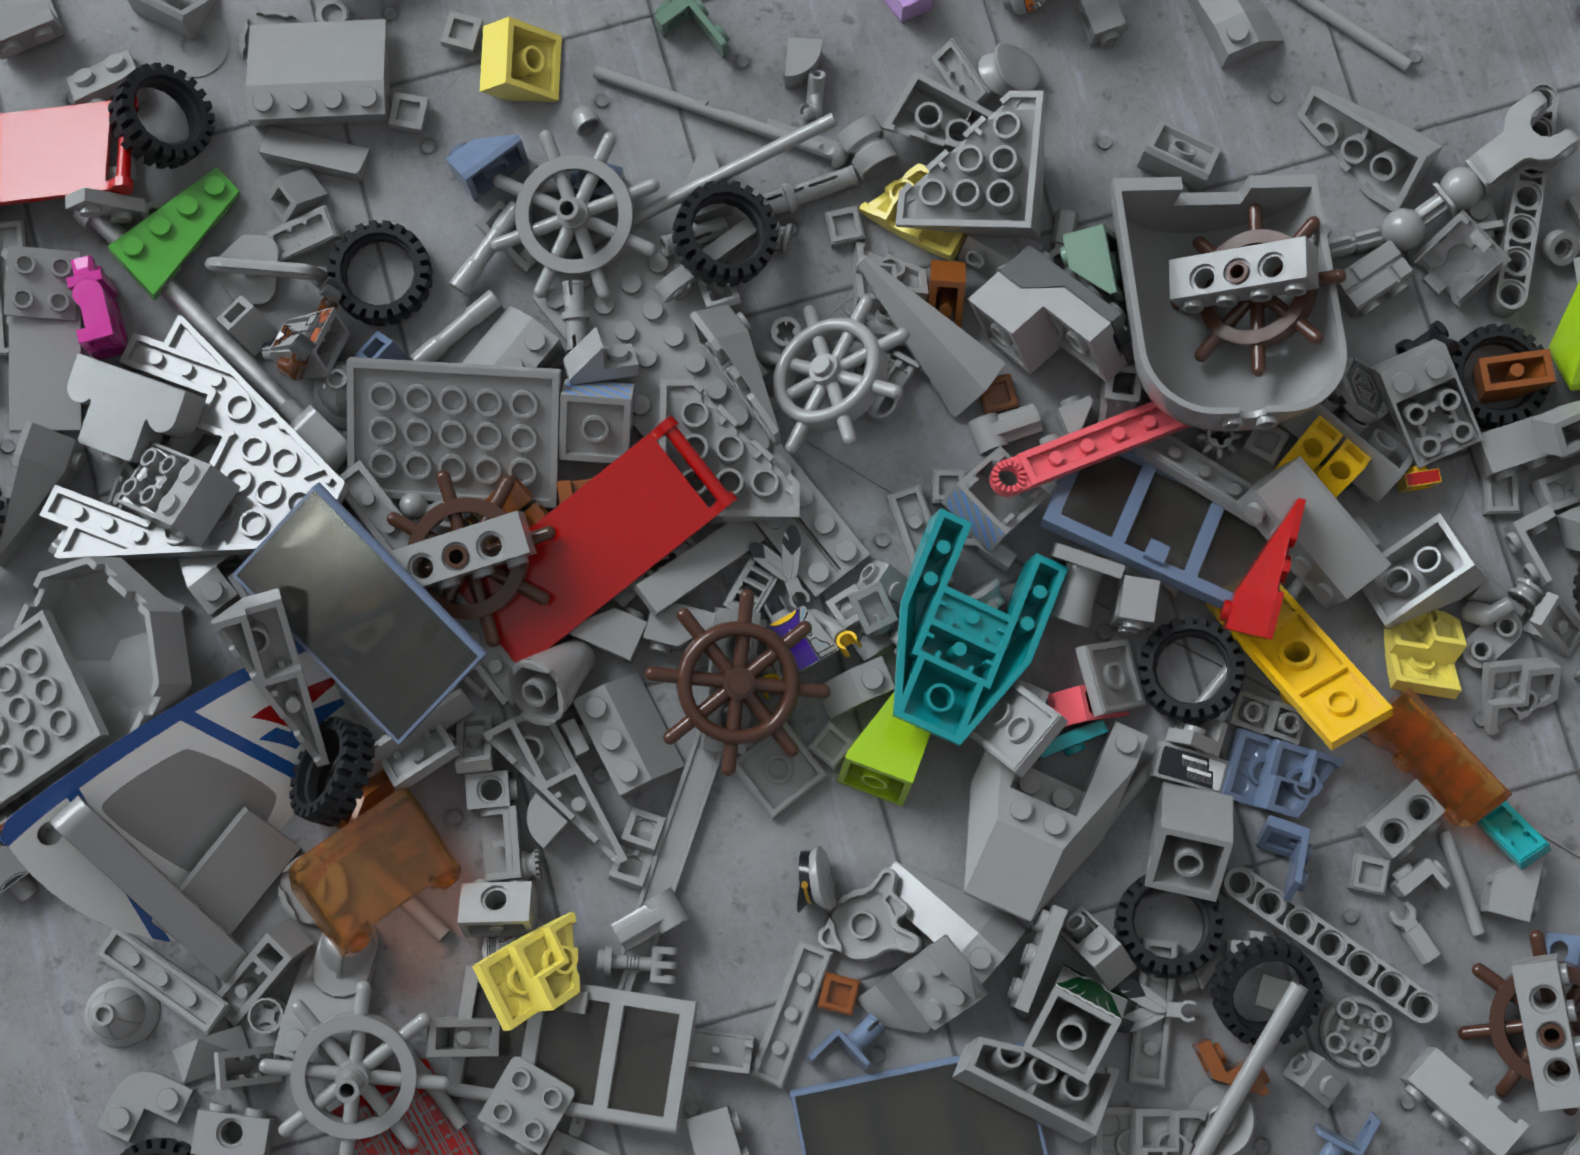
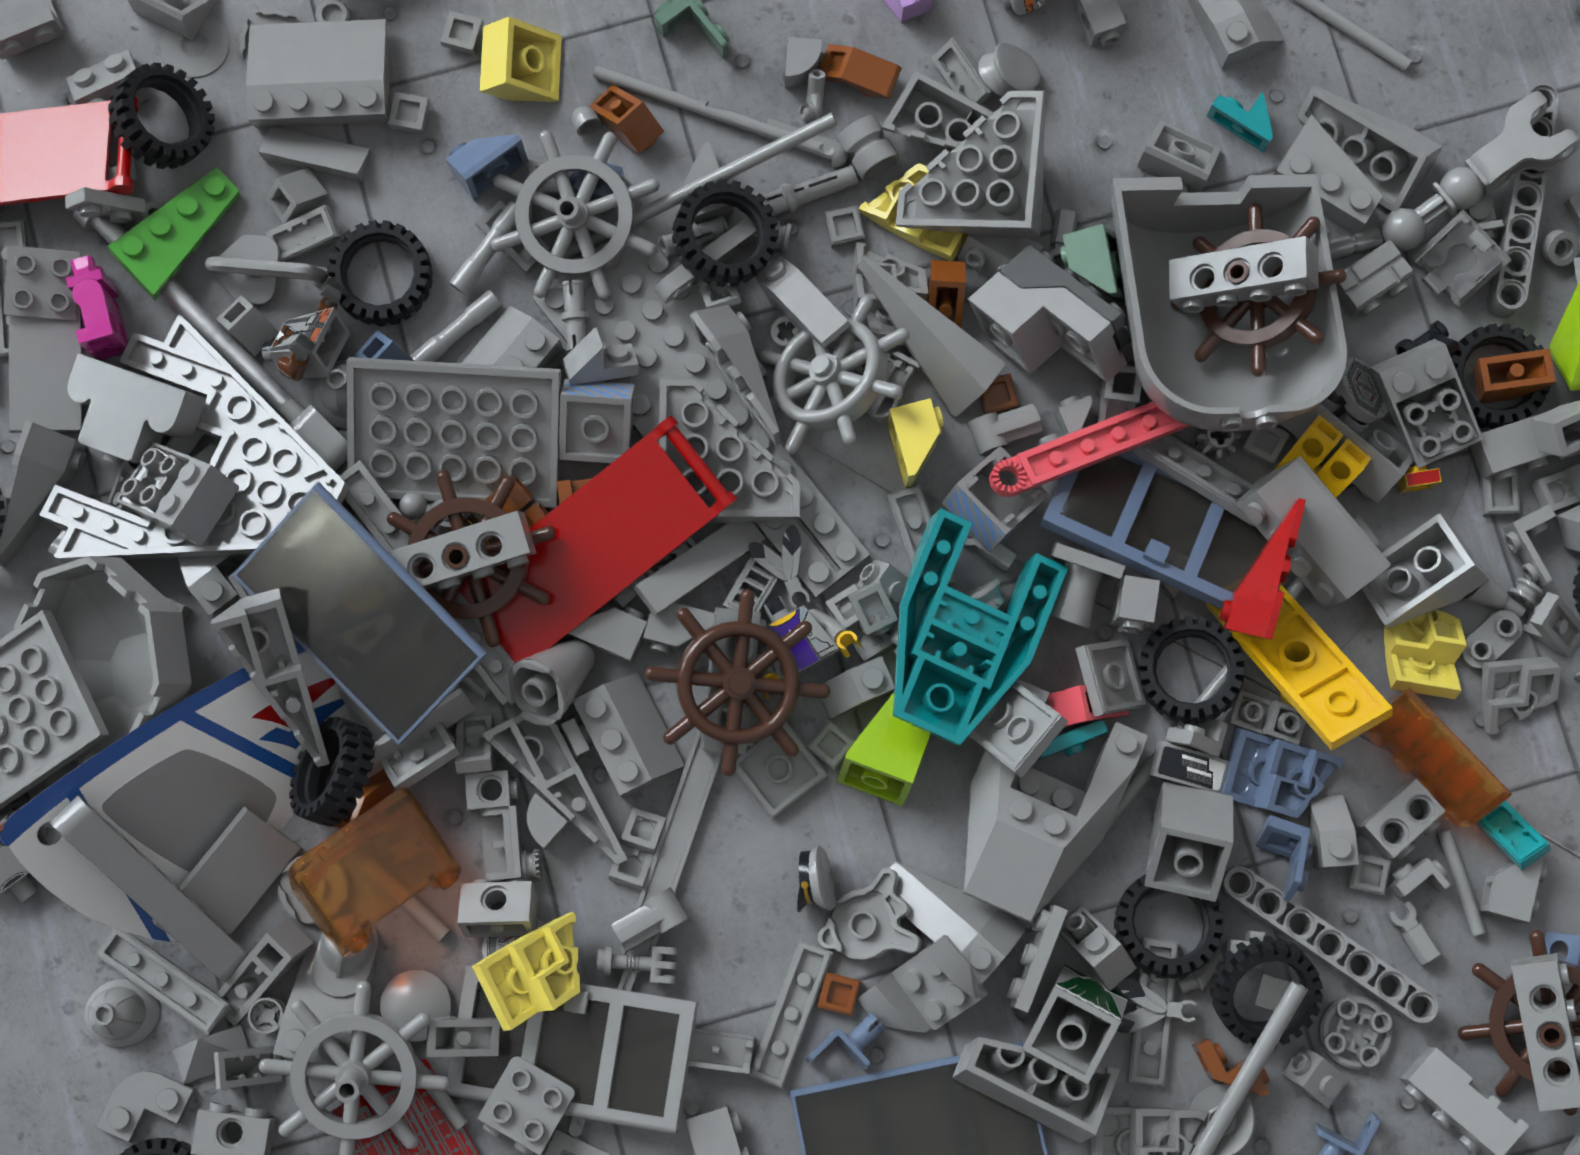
light grey tile [931,469,967,505] -> none
light grey arm [1460,596,1515,627] -> none
none -> light grey dish [380,970,452,1042]
none -> dark orange slope [588,85,664,154]
none -> light grey slope [755,256,851,348]
none -> dark orange slope [819,44,902,99]
none -> light yellow slope [887,398,944,489]
none -> teal slope [1206,92,1273,152]
none -> light grey wedge [1273,115,1383,234]
none -> light grey slope [1308,795,1359,869]

